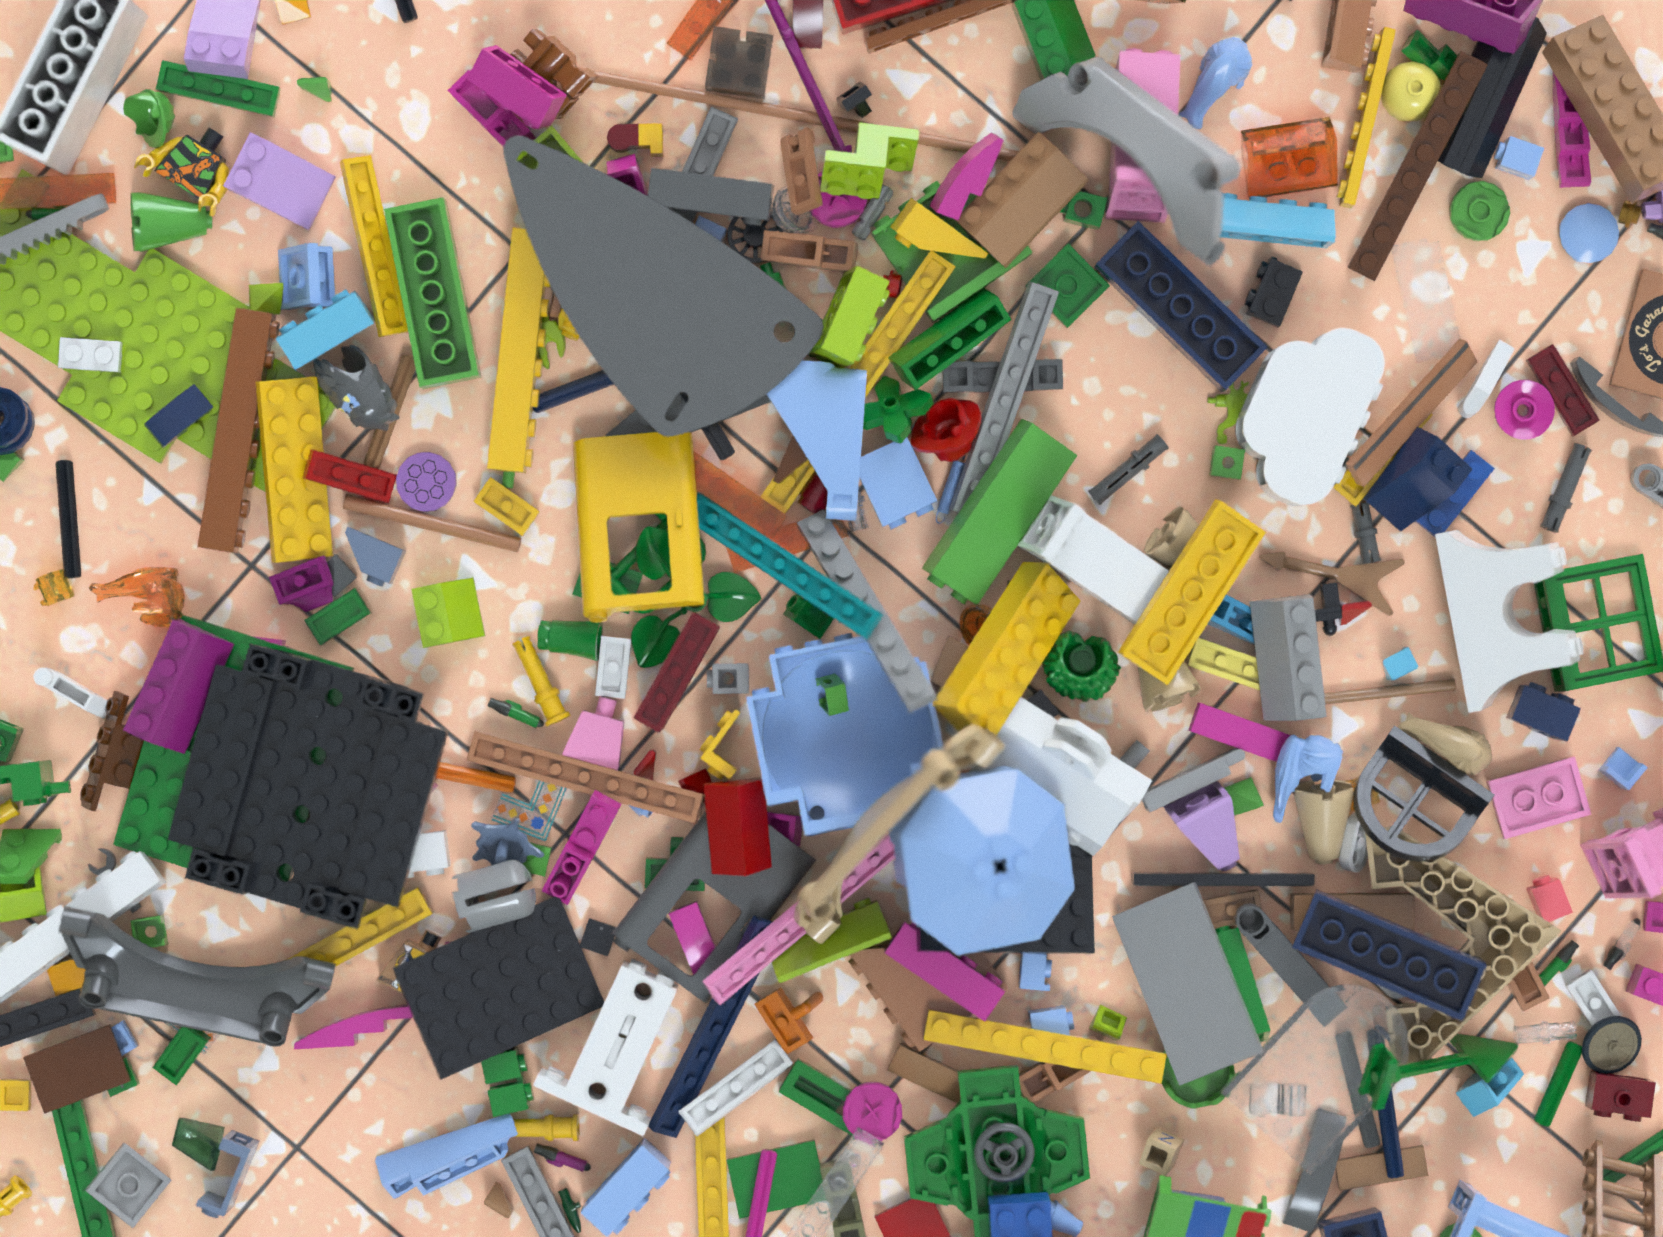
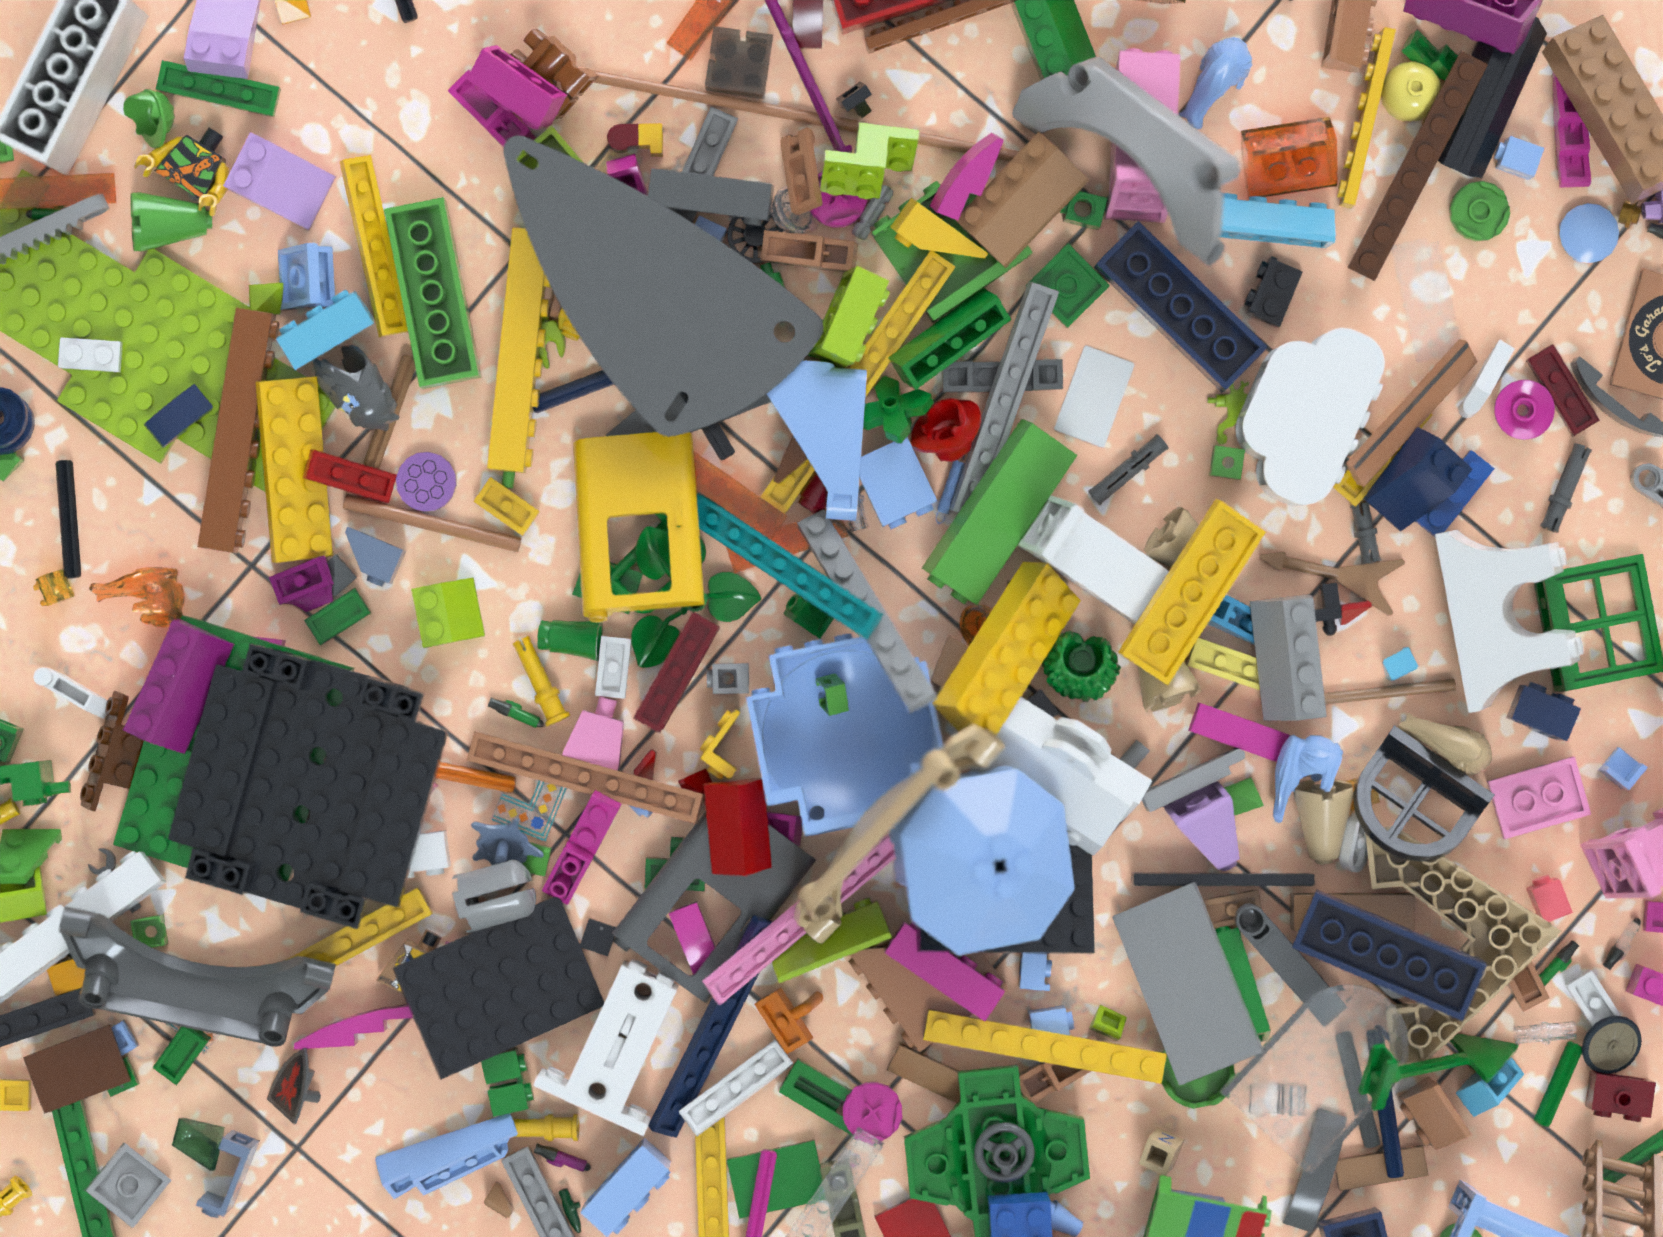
bright green slope [297,77,332,102] -> none
red plate [883,270,902,299] -> none
none -> shield [267,1048,321,1125]
none -> white sticker [1054,345,1135,448]
none -> nougat slope [1398,1077,1472,1150]

